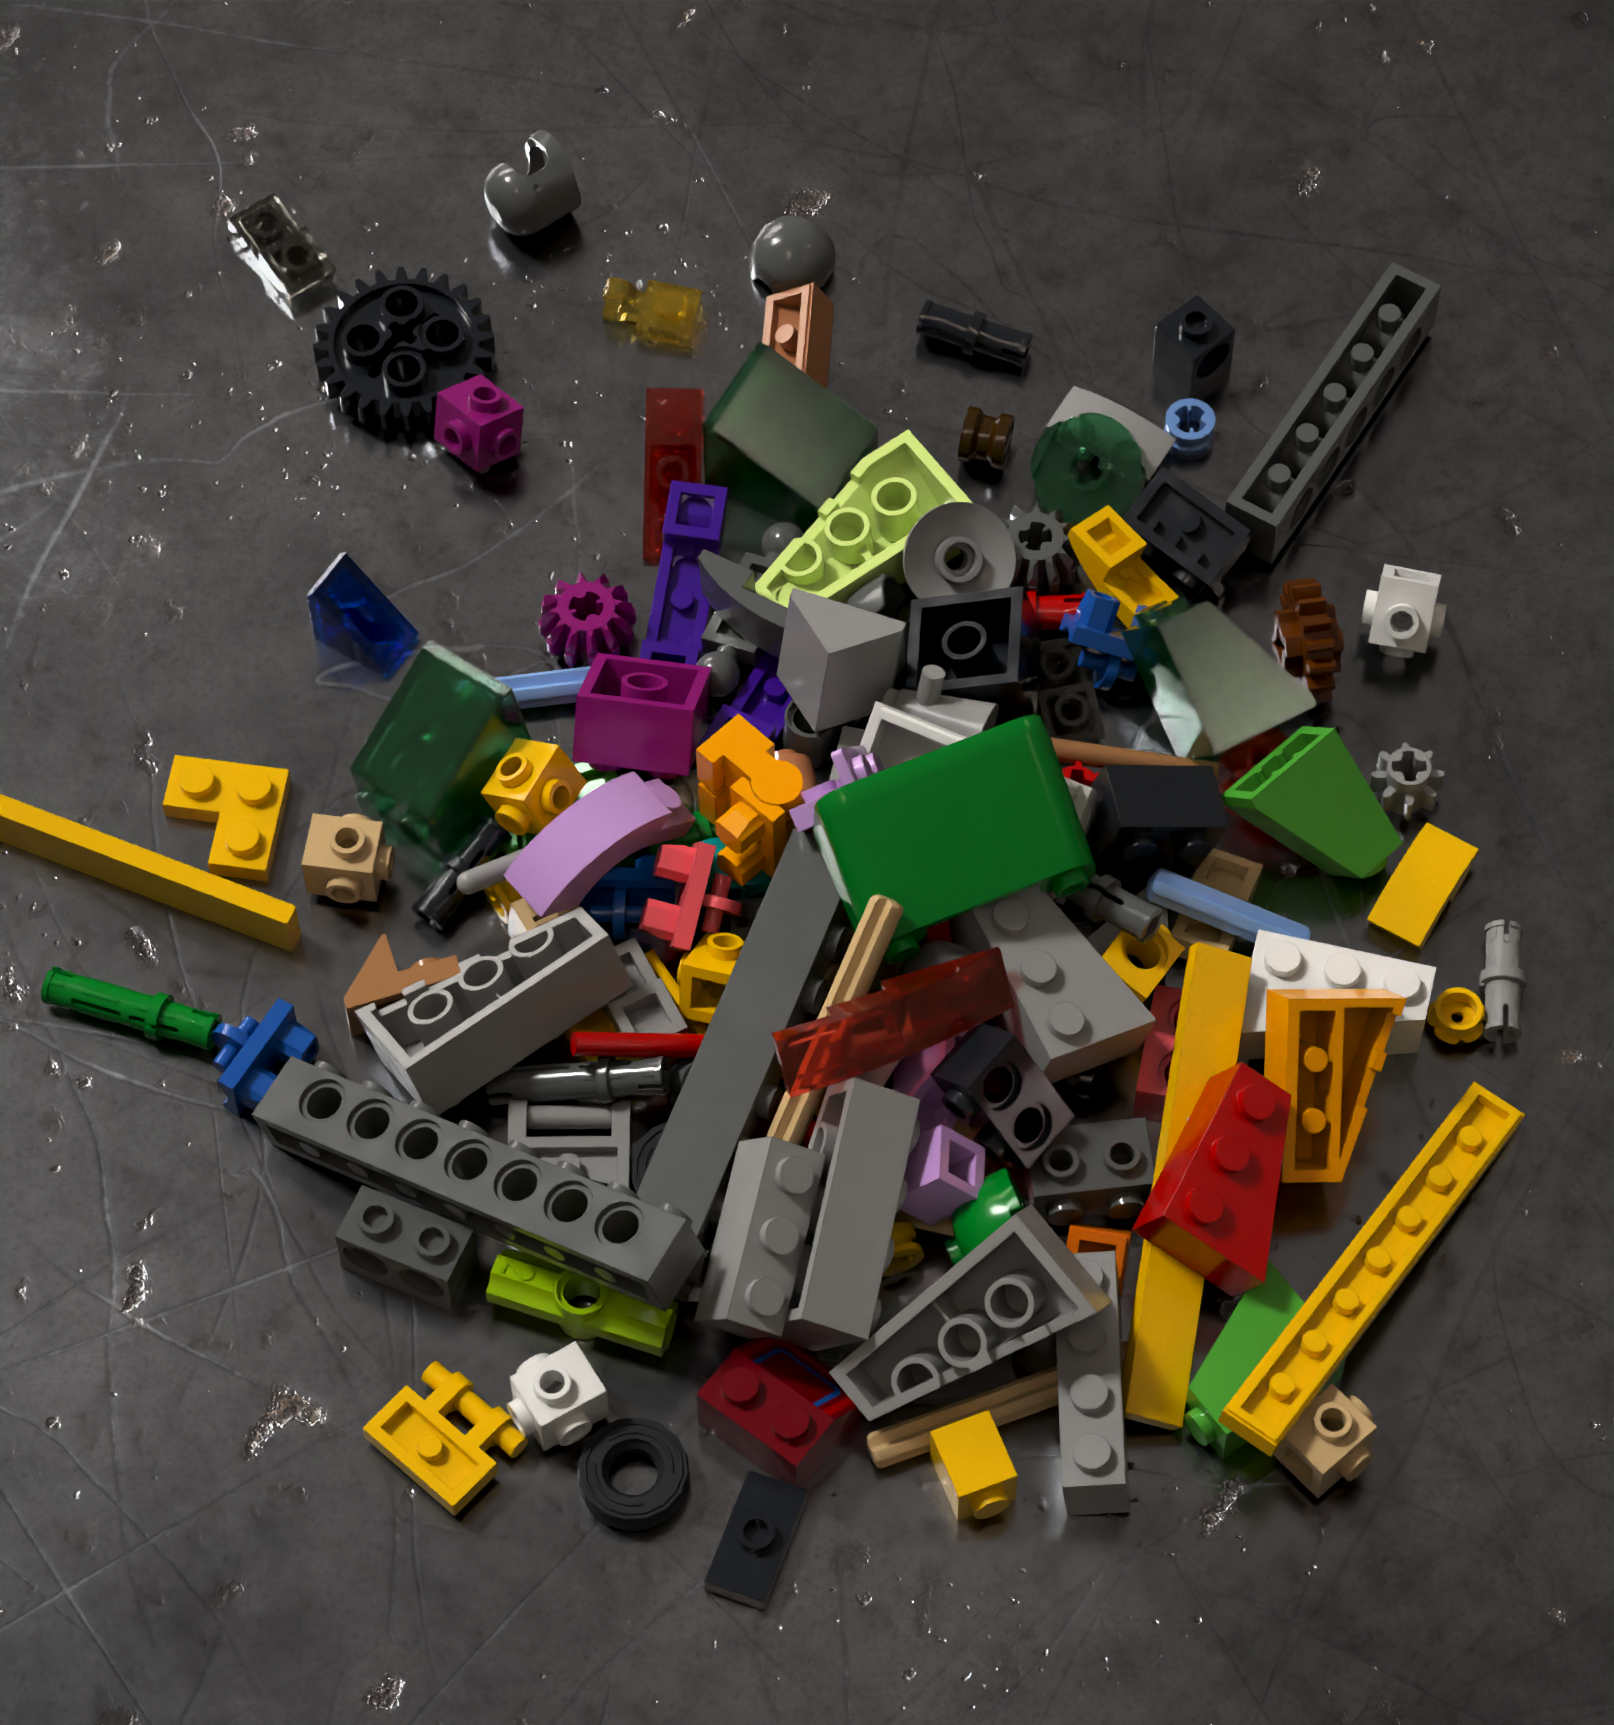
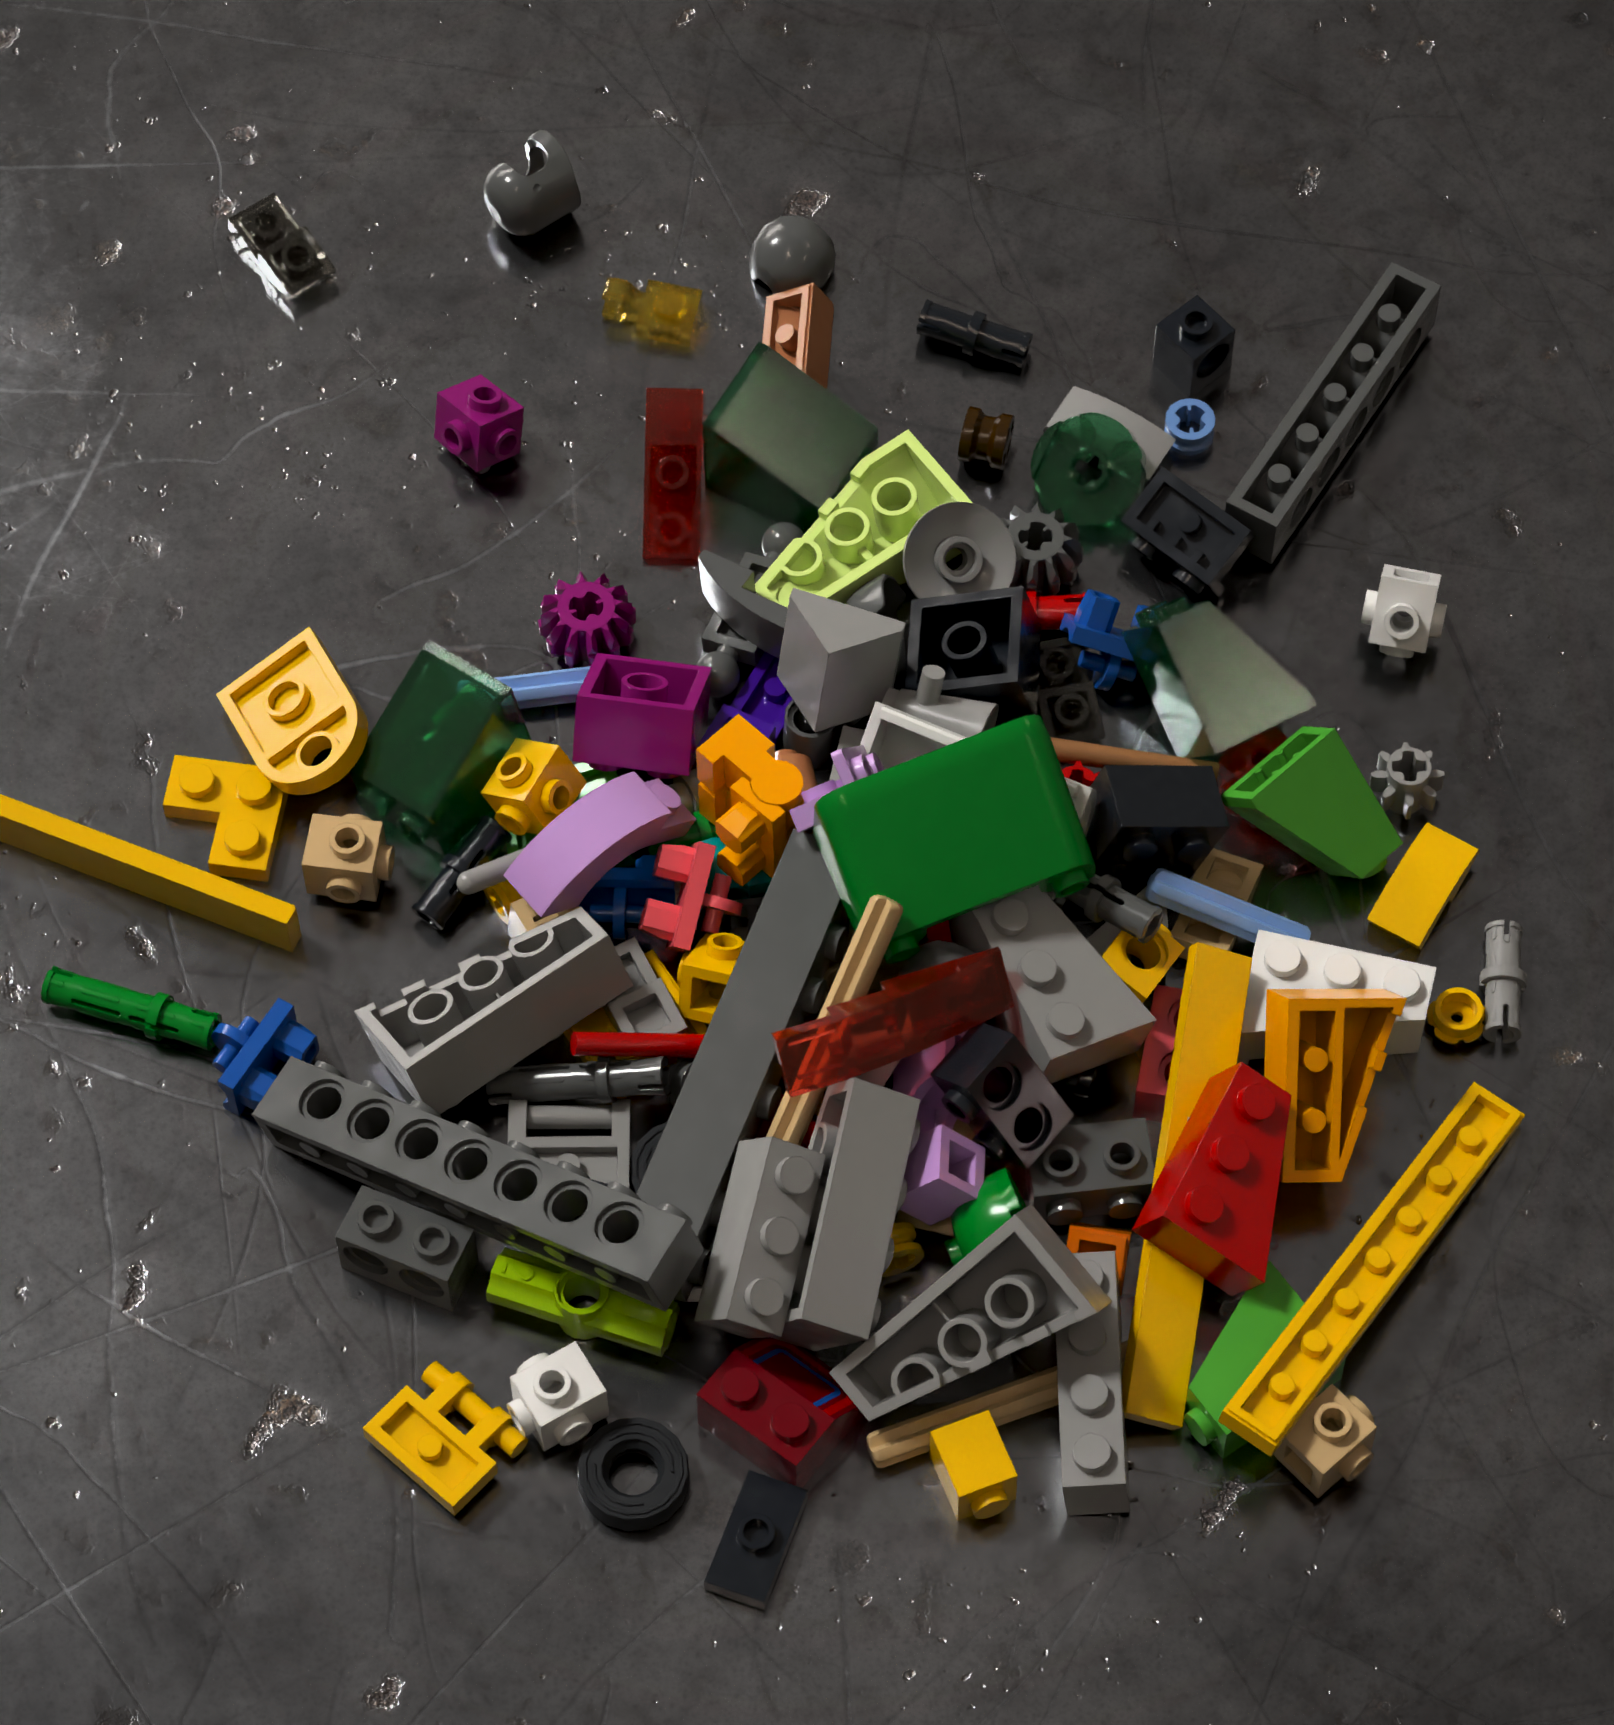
clear blue slope [307,553,419,675] -> none
black gear [313,267,496,431] -> none
medium nougat slope [343,934,461,1036] -> none
dark purple slope [639,480,729,665] -> none
yellow slope [1067,505,1179,629] -> none
reddish brown gear [1271,577,1344,706] -> none
none -> yellow plate [216,627,368,795]

